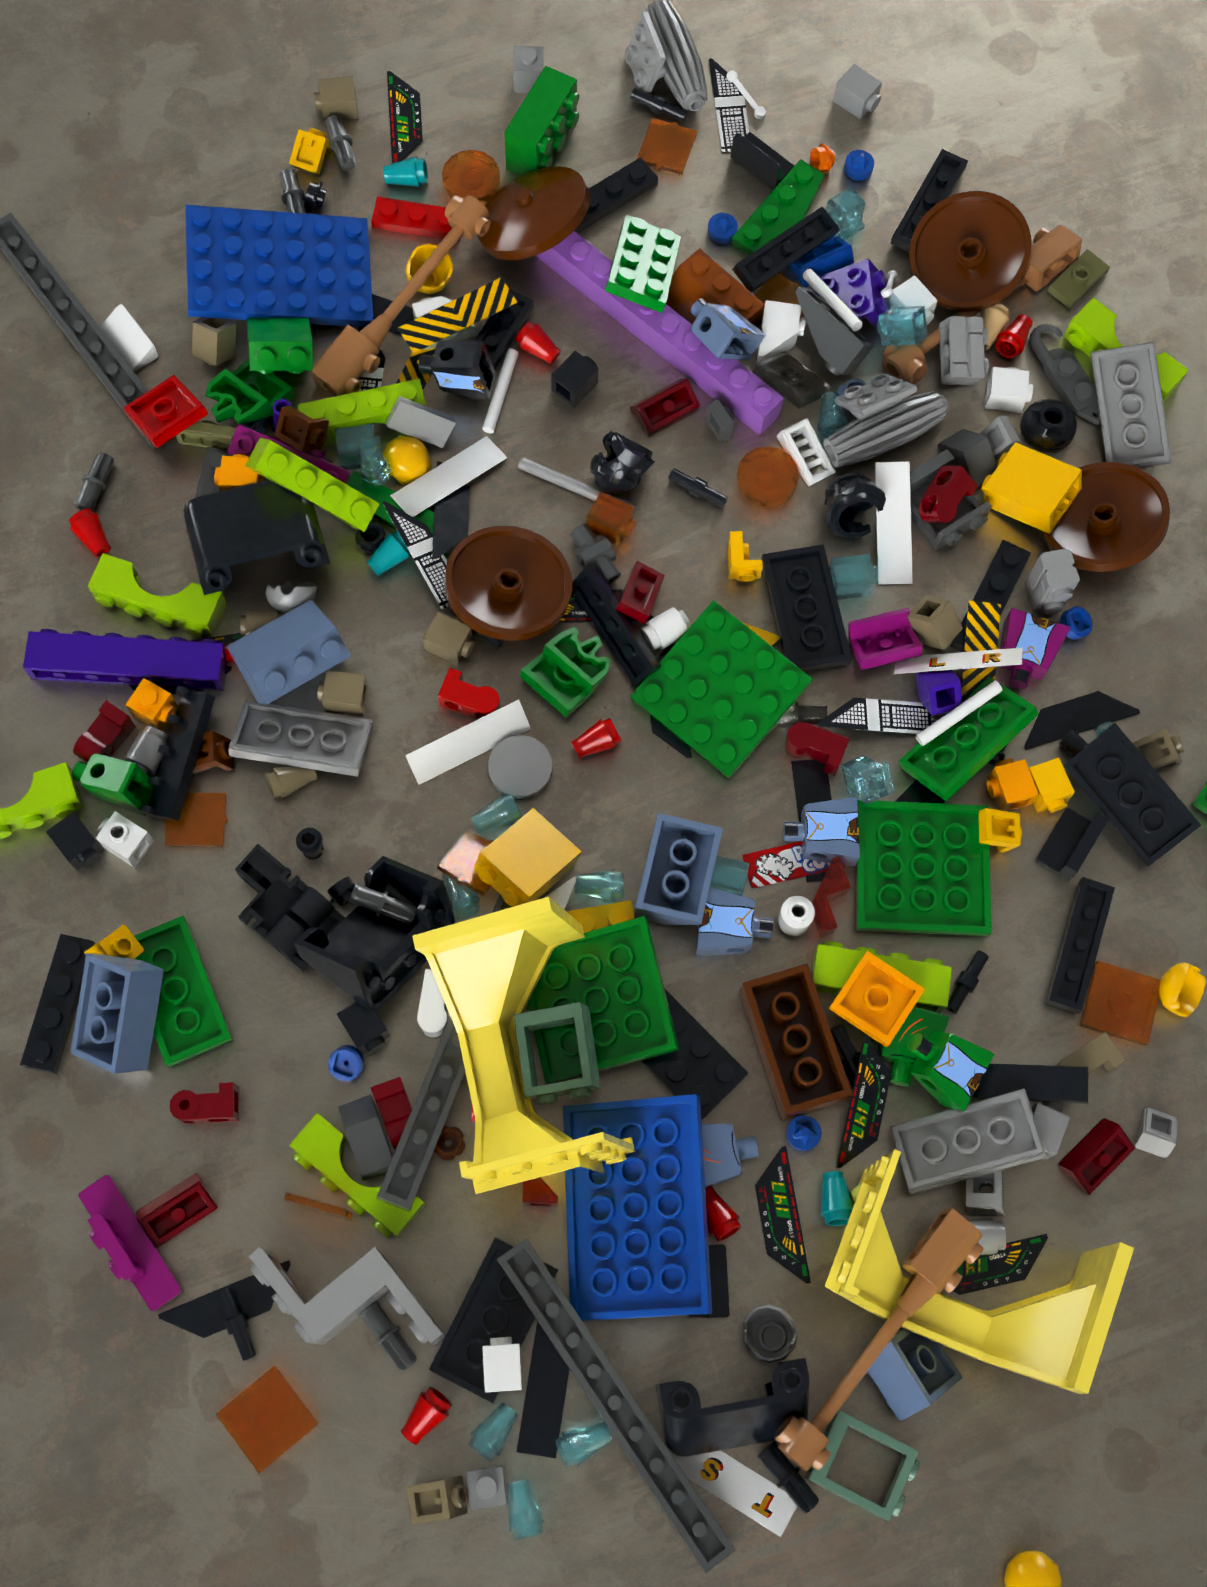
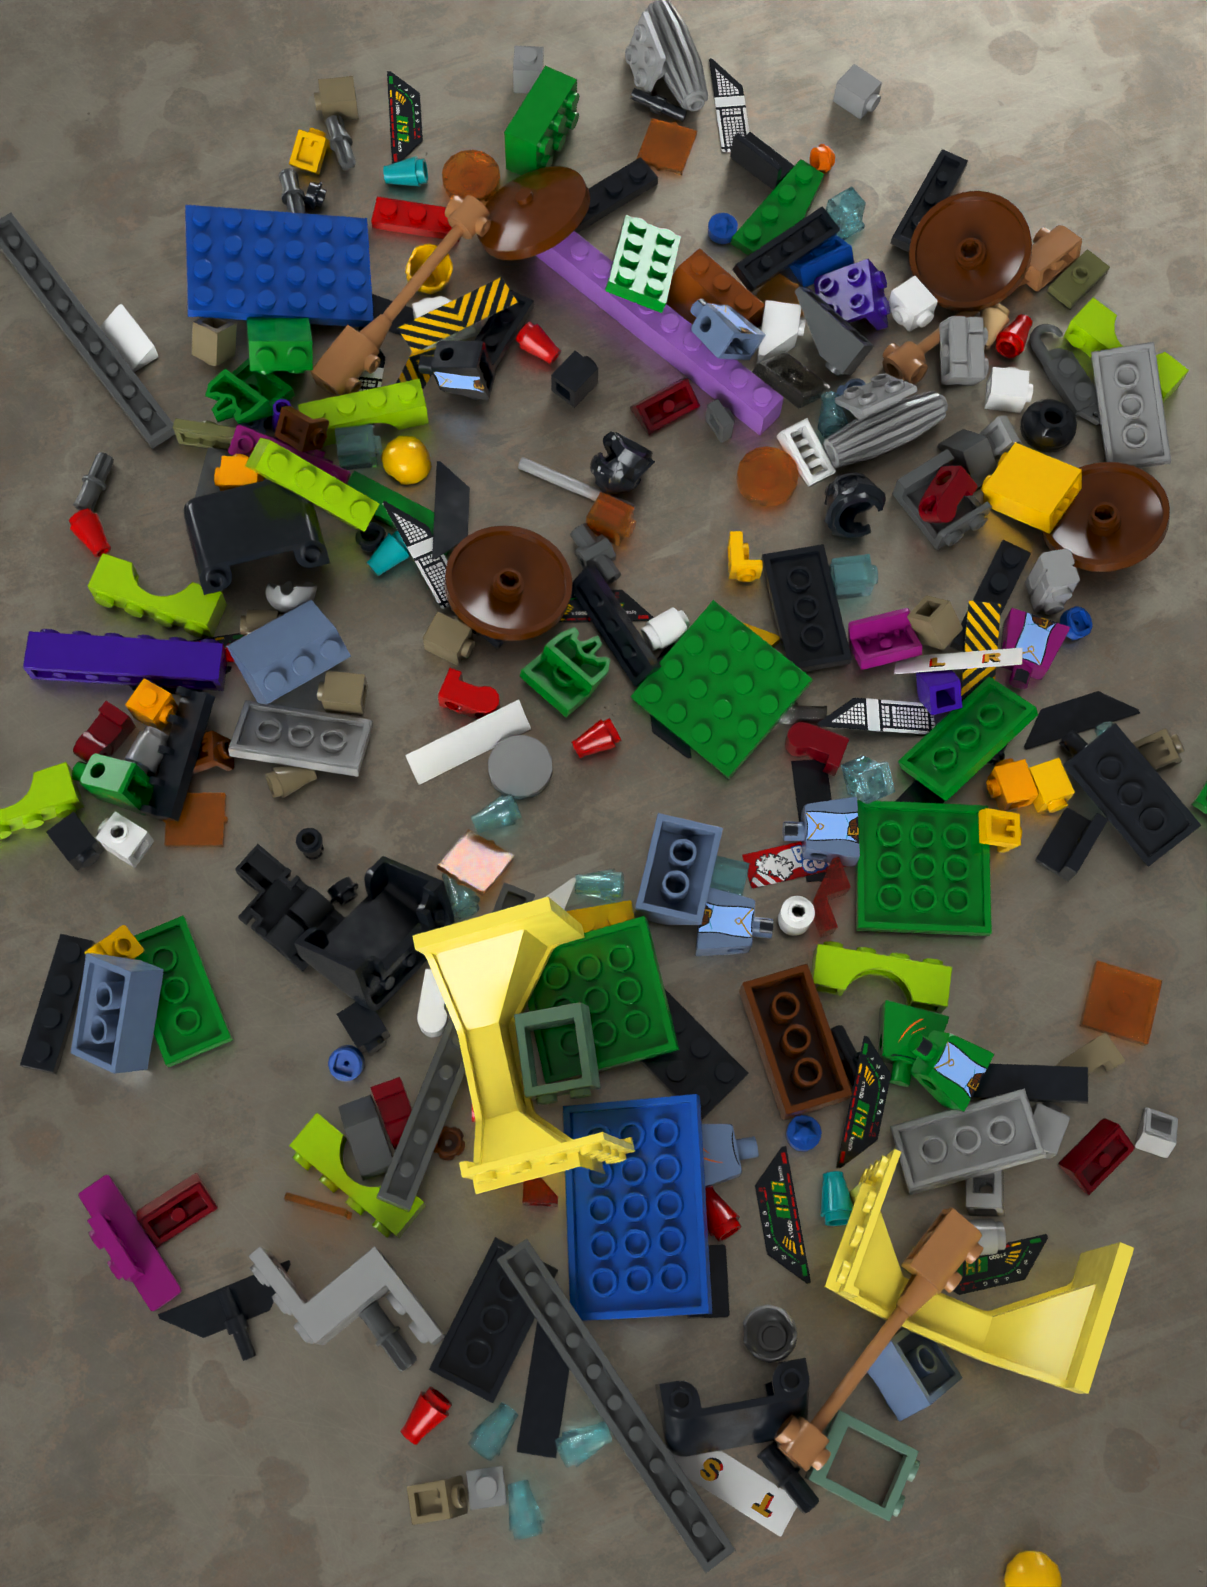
red tile [123,375,208,448] -> none
dark red leg [169,1082,239,1124] -> none
clear orange tile [216,1366,319,1474] -> none
dark grey axle [349,882,417,924] -> none
clear light blue cone [358,438,391,486] -> none
light grey tile [386,396,456,448] -> none
white sticker [390,436,507,517] -> none
yellow brick [474,808,582,907] -> none
white bar [482,349,519,434] -> none
white brick [482,1337,523,1393] -> none
dark red plate [616,561,665,624] -> none
black bar [668,468,728,508] -> none
white hinge [726,70,766,120] -> none
white bar [803,269,863,332] -> none
light orange plate [829,951,925,1048] -> none
blue tile [844,150,874,181] -> none
white sticker [875,461,913,585] -> none
clear light blue brick [877,306,928,345] -> none
white hinge [880,270,899,298] -> none
white bar [916,680,1003,746] -> none
black bar [946,950,989,1014] -> none
black plate [1046,877,1115,1014] -> none
yellow hair [1159,962,1206,1018] -> none

